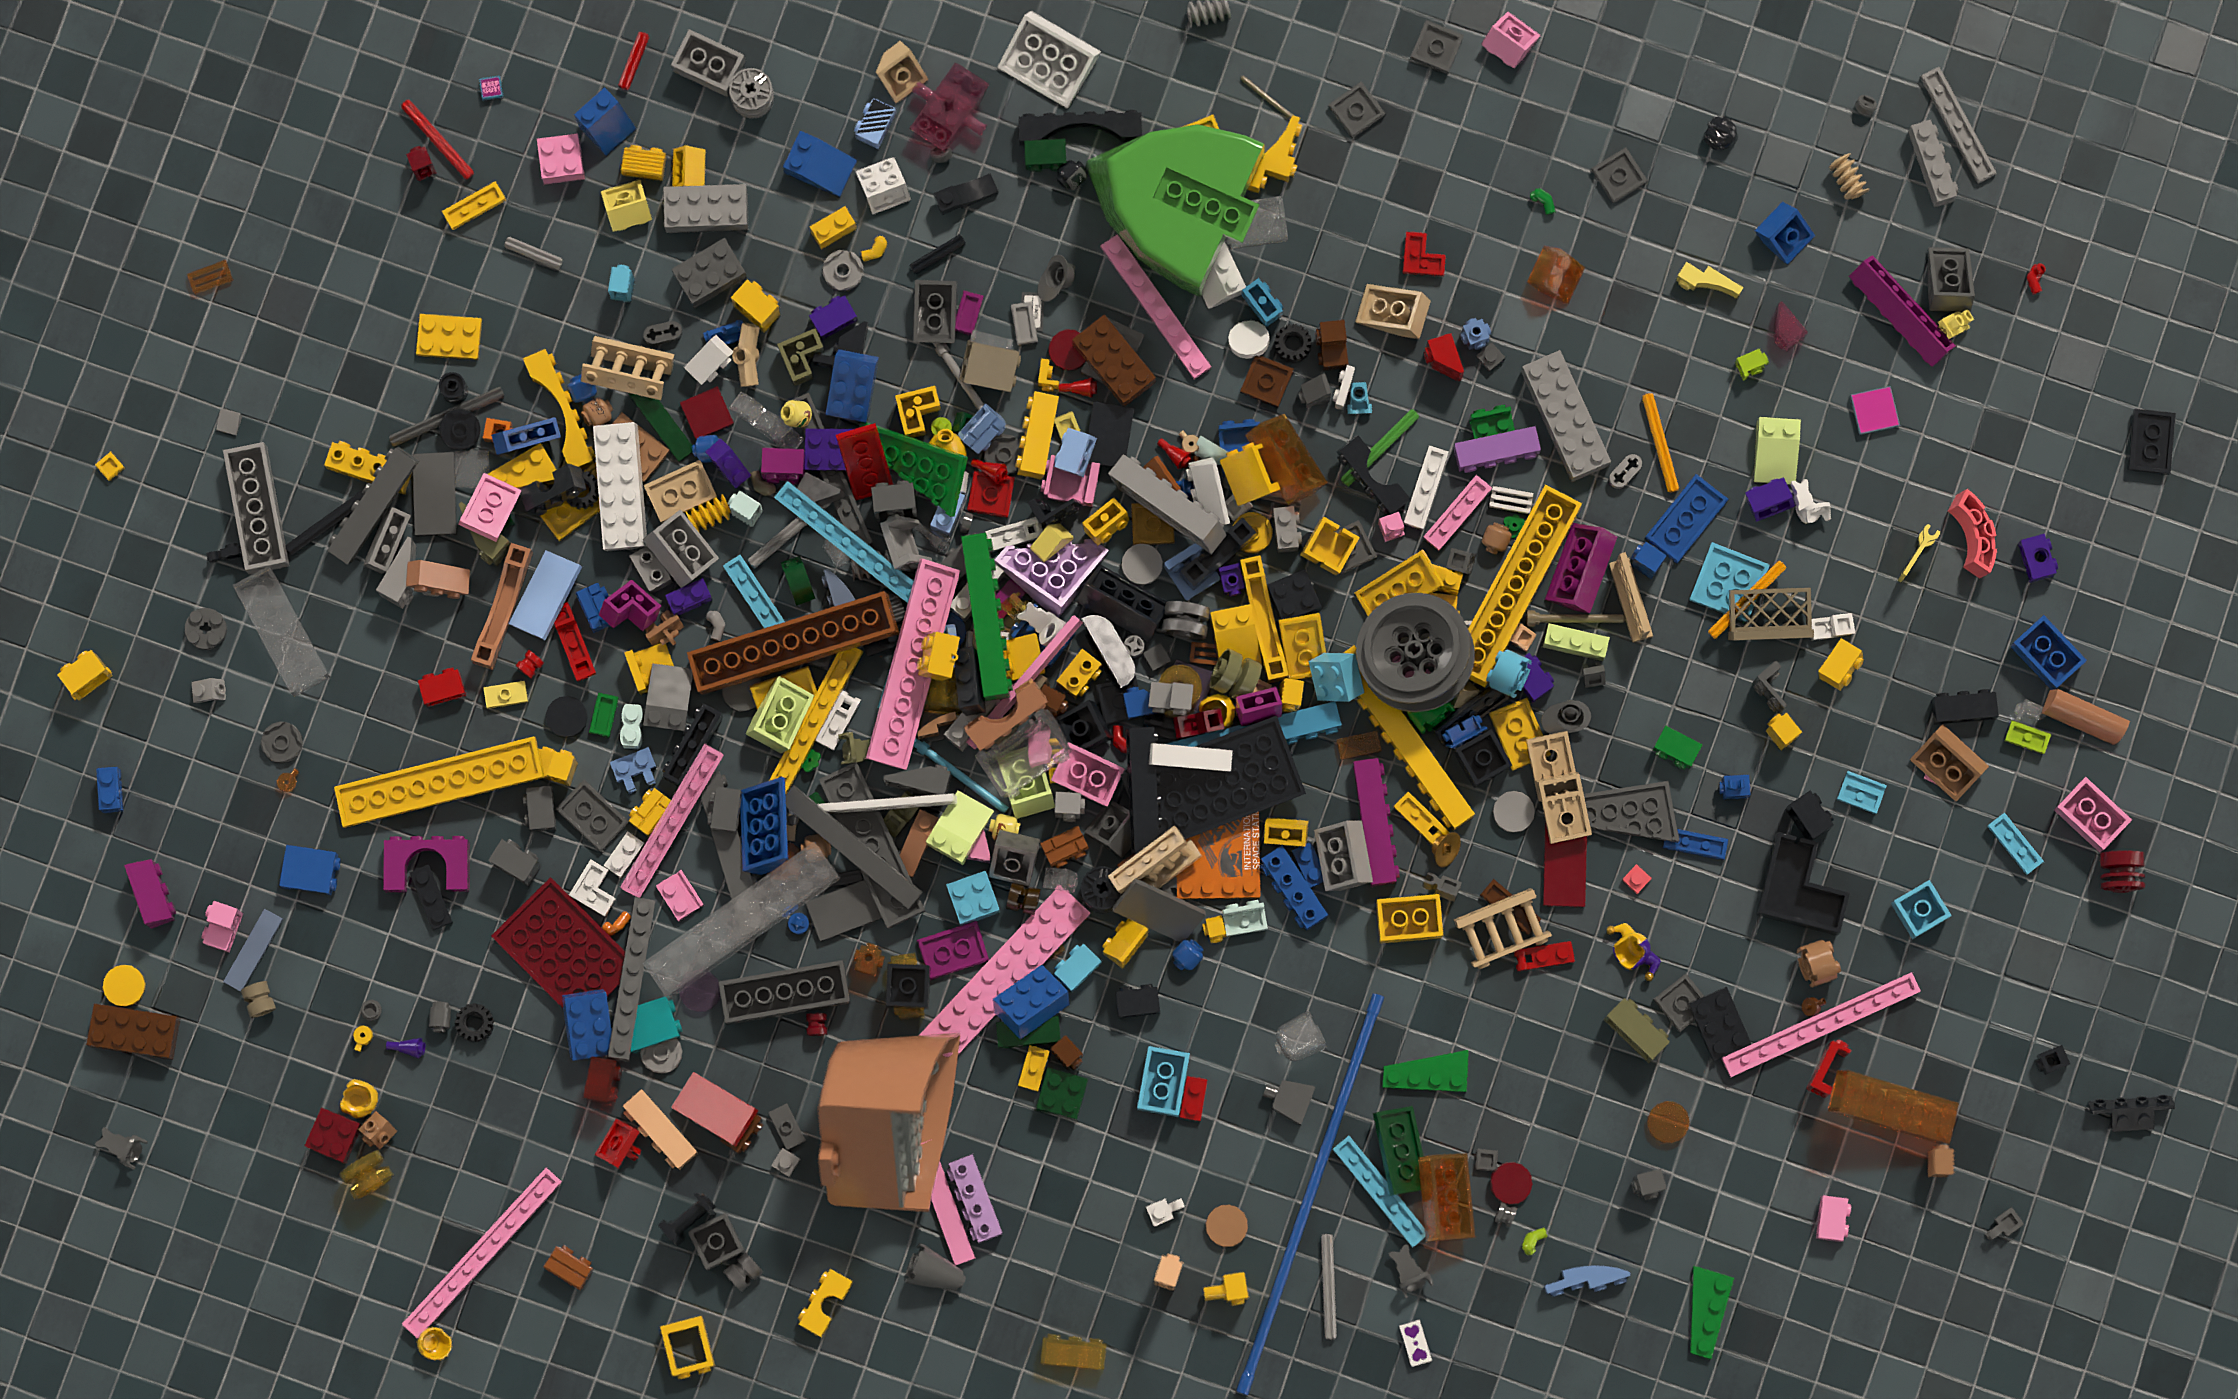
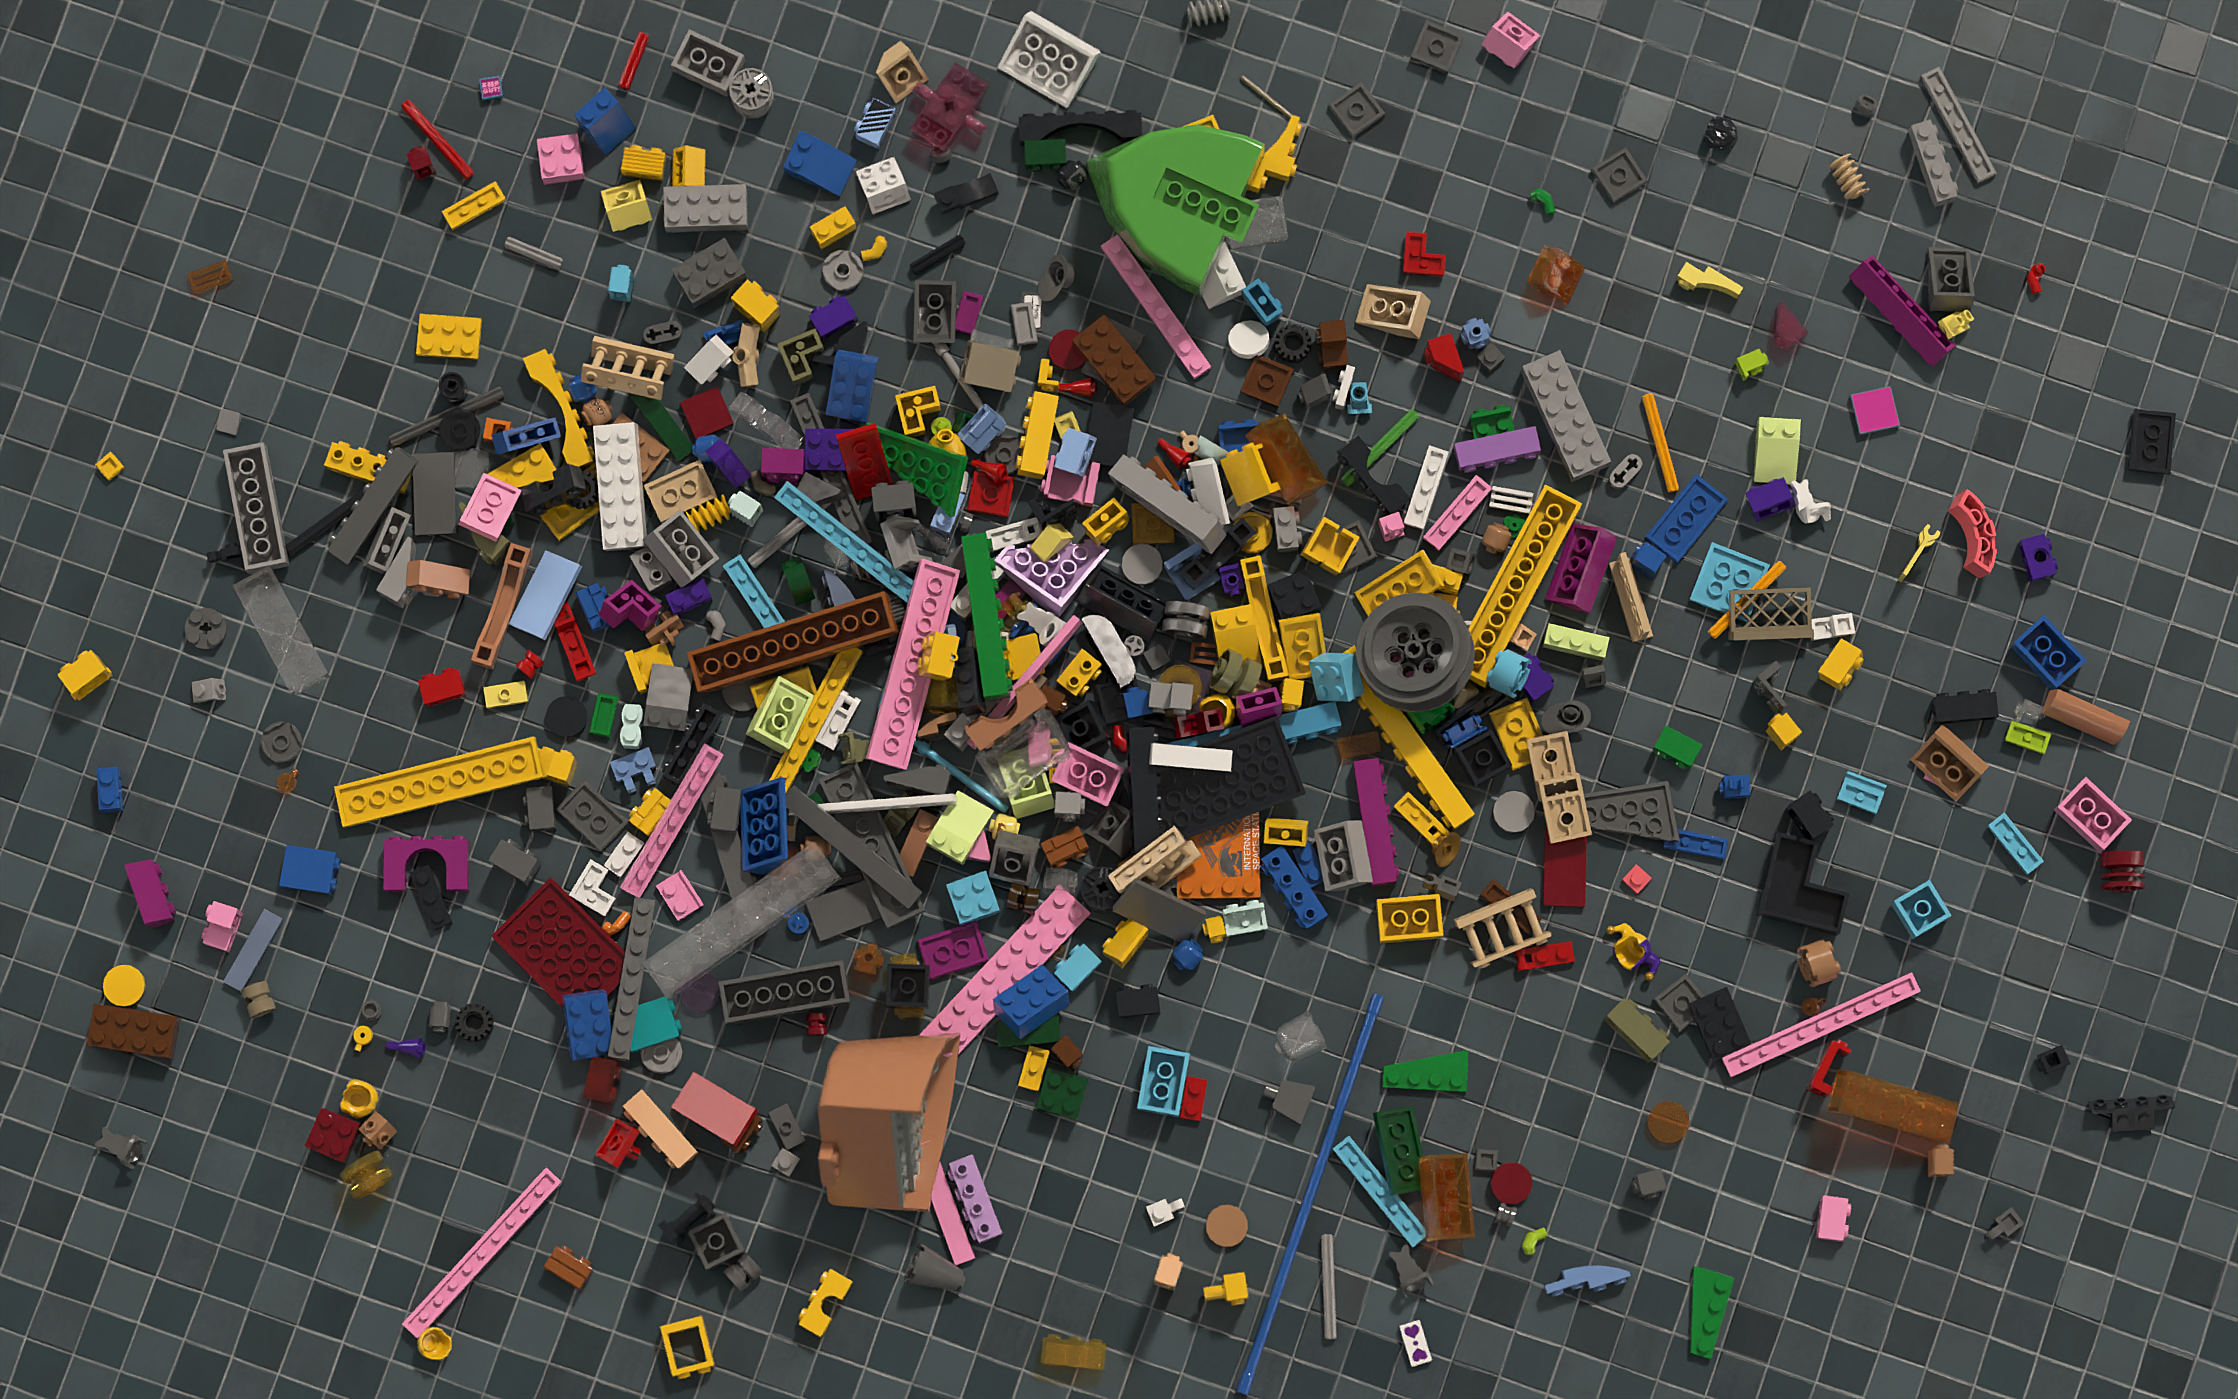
light yellow head [781,400,812,428] -> none
dark tan piece [1526,610,1626,627] -> none
blue slope [1755,202,1815,265] -> none

